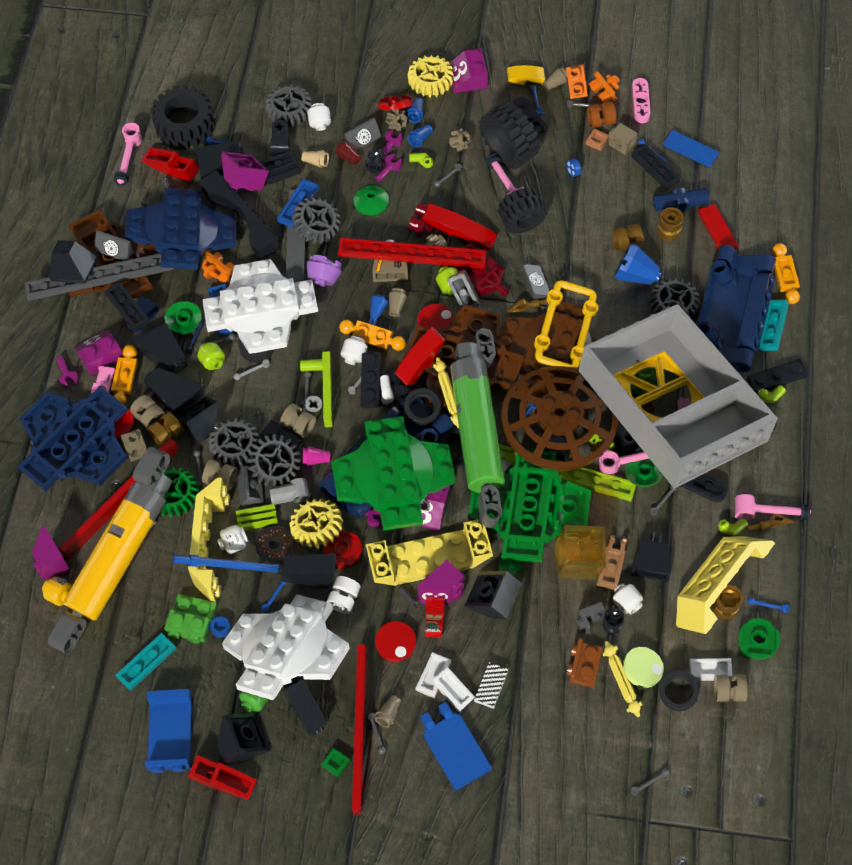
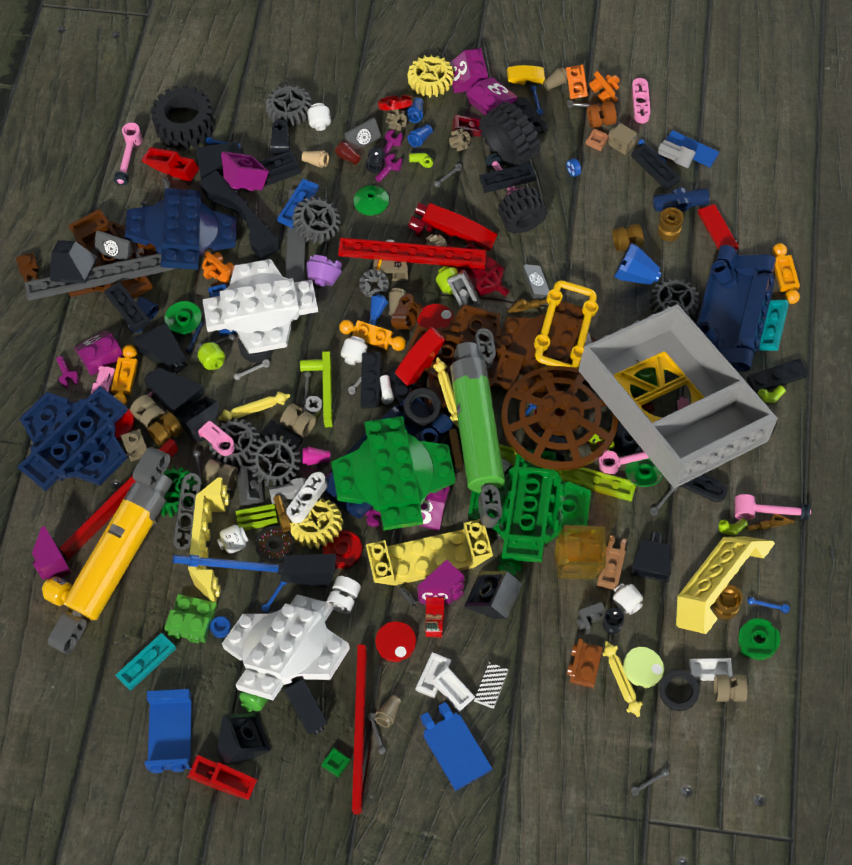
none -> reddish brown plate [16,252,39,282]
none -> dark grey beam [173,473,201,550]
none -> bright pink piece [198,421,235,456]
none -> light yellow wheel [217,392,290,422]
none -> pearl gold bar [273,495,291,532]
none -> white beam [286,472,328,523]
none -> dark grey gear [359,269,389,297]
none -> reddish brown piece [391,294,422,329]
none -> dark brown tile [449,429,463,473]
none -> dark red slope [451,115,482,136]
none -> magenta slope [466,77,518,115]
none -> black plate [479,163,536,193]
none -> light grey piece [658,140,696,169]

